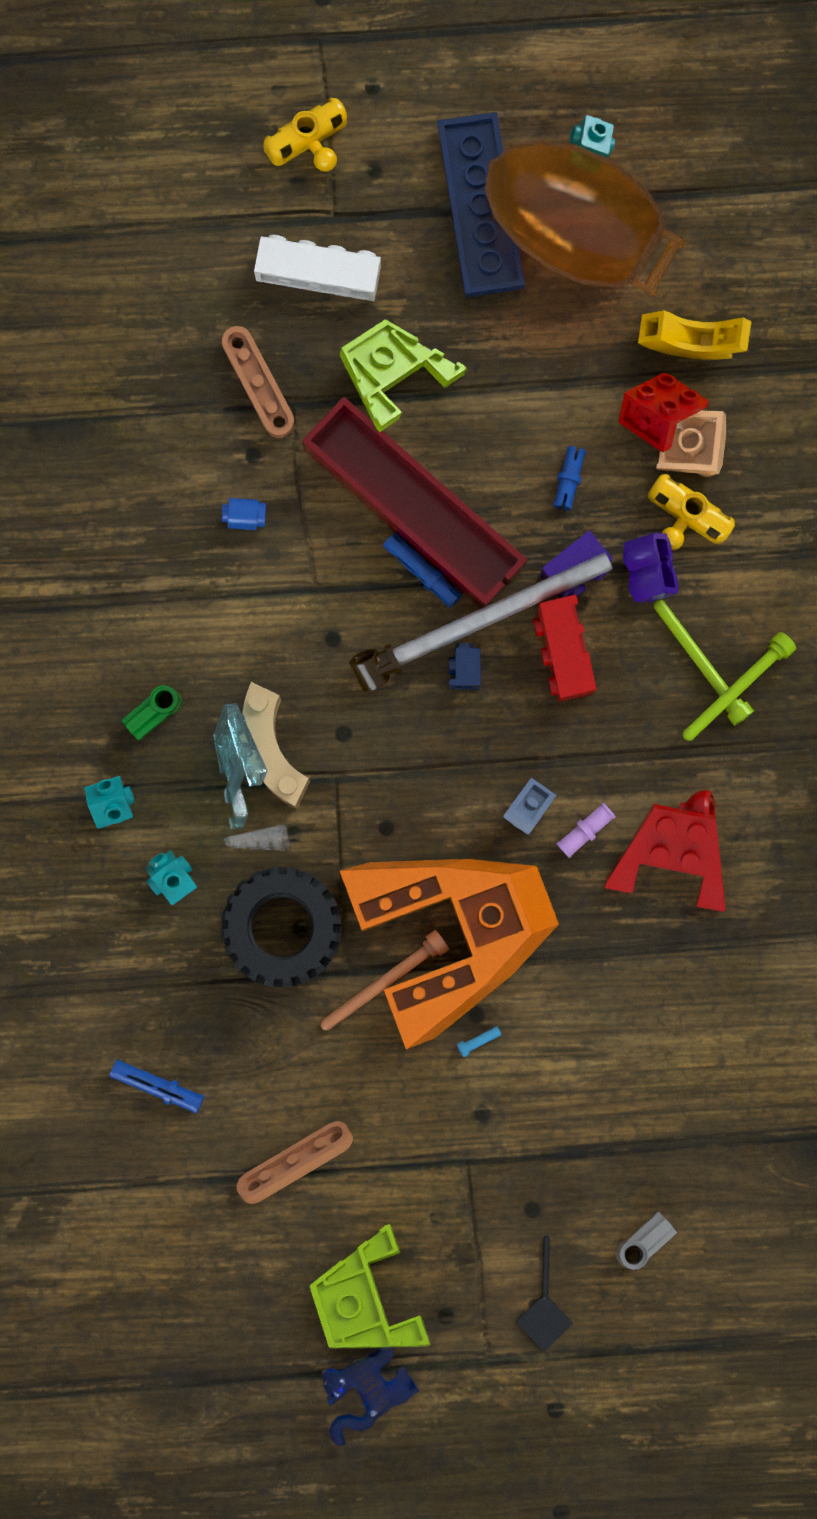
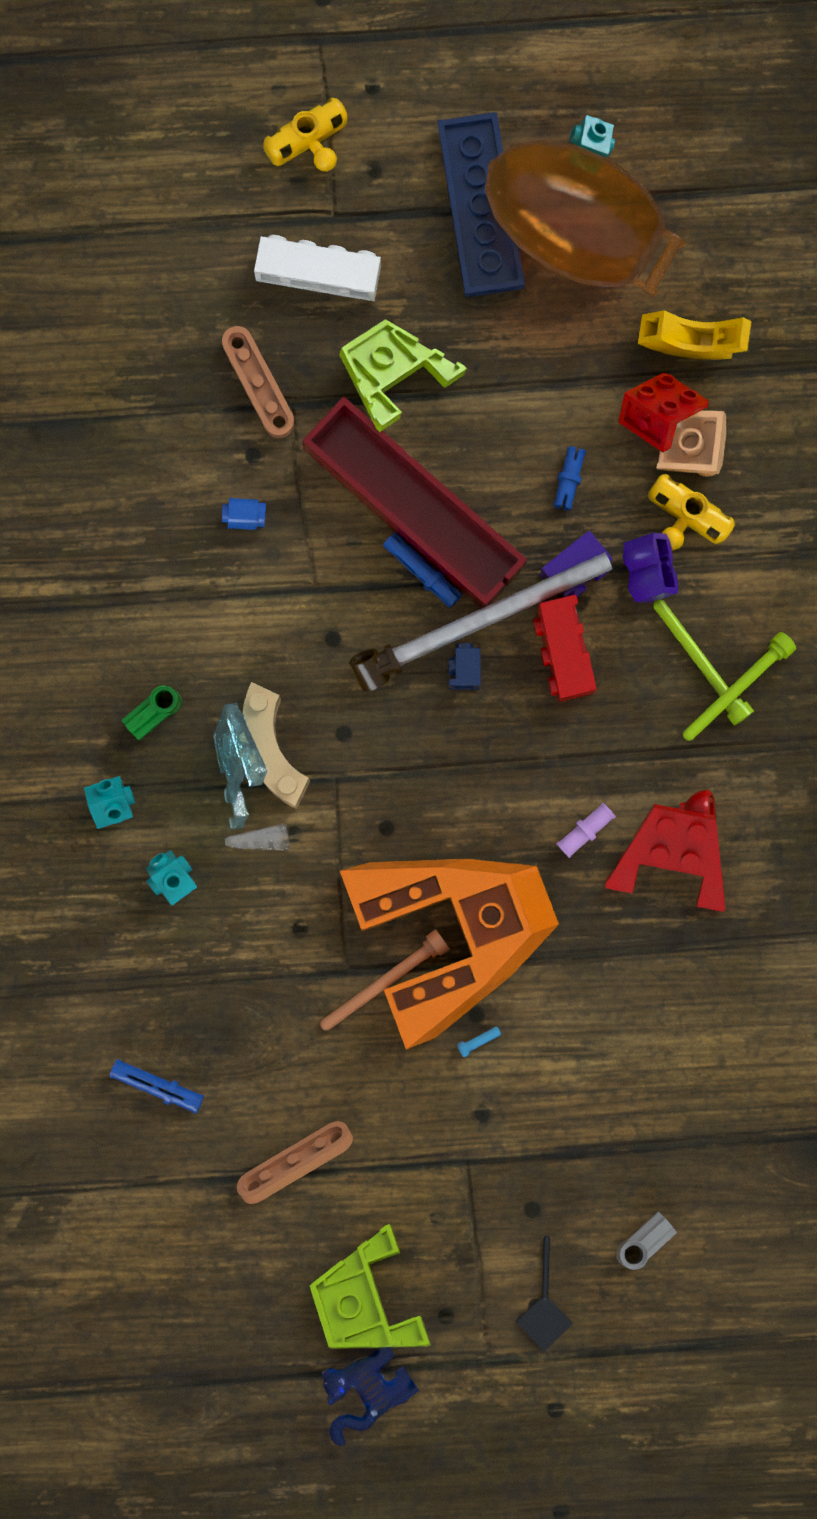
black tyre [220,866,342,988] -> none
sand blue slope [503,778,557,835] -> none

